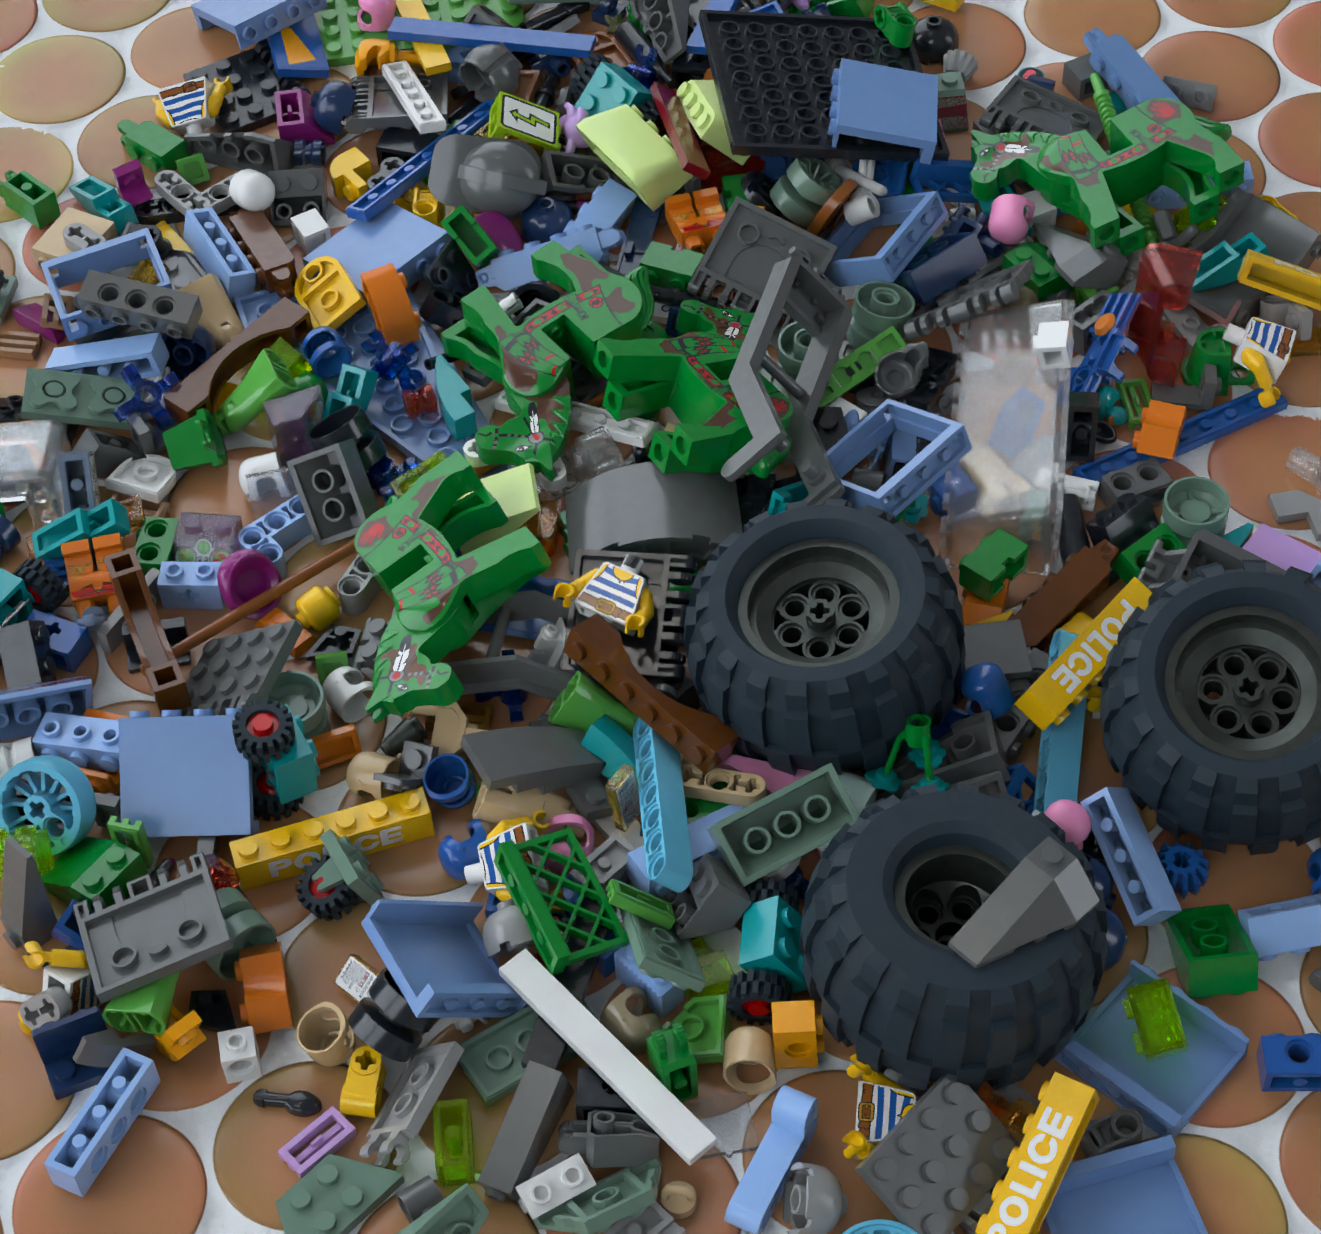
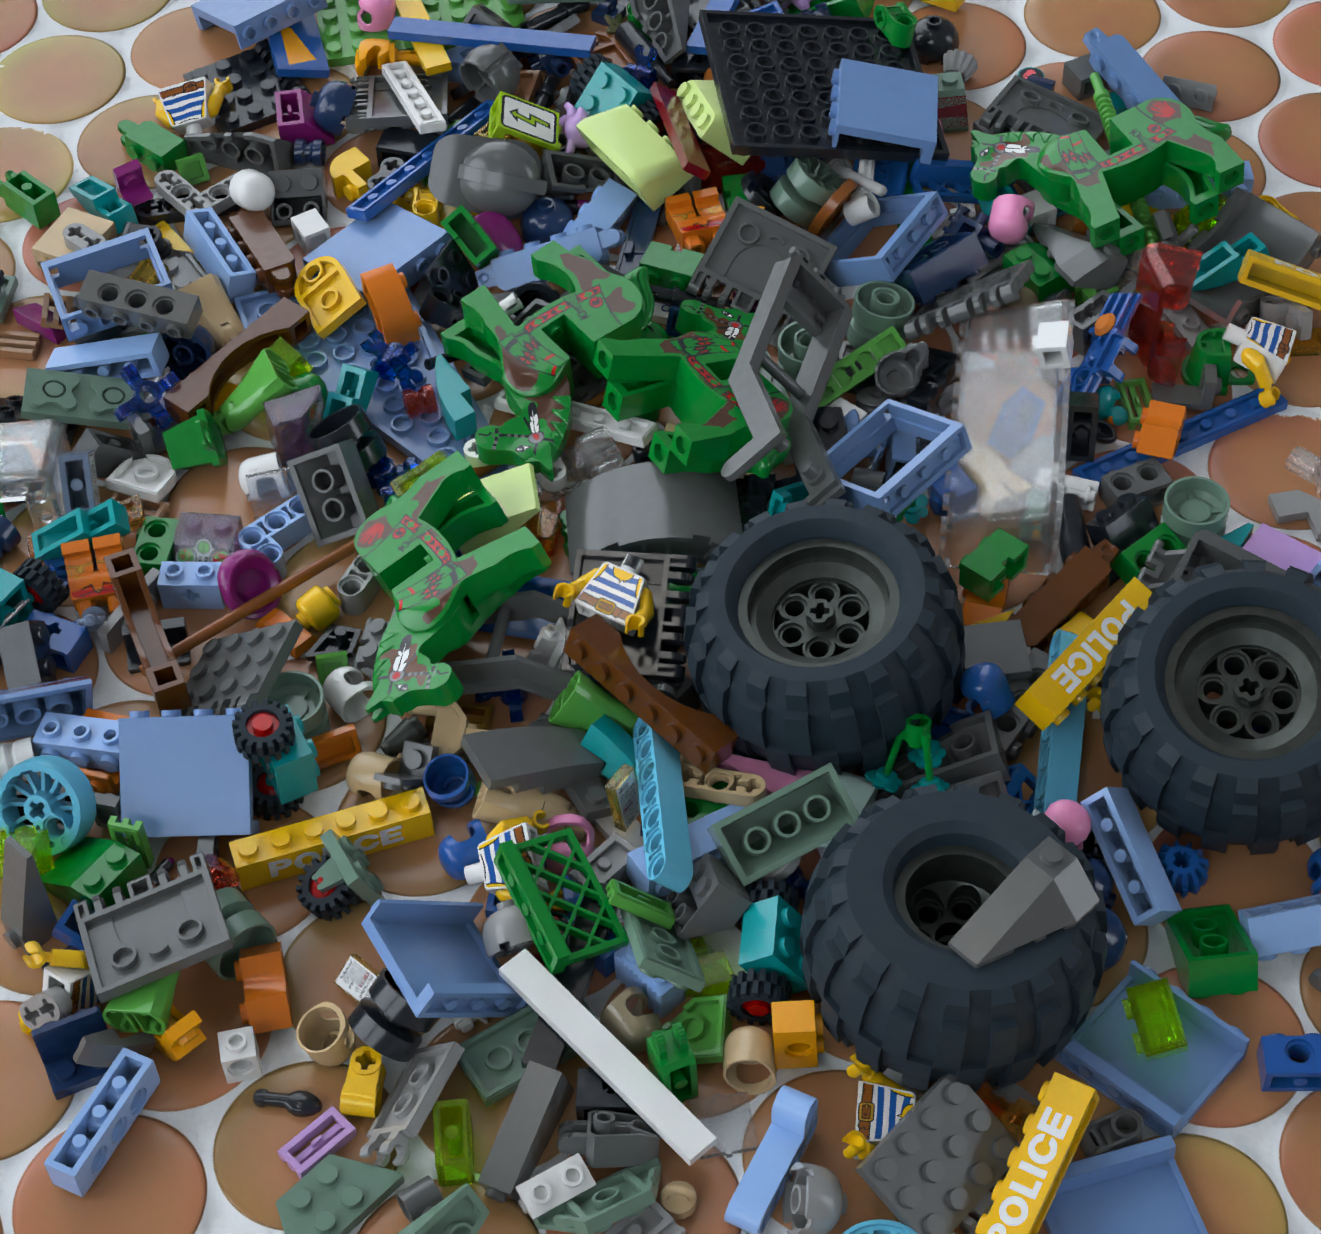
black piece [189,990,237,1032] -> none
blue helmet [302,326,352,378] -> none

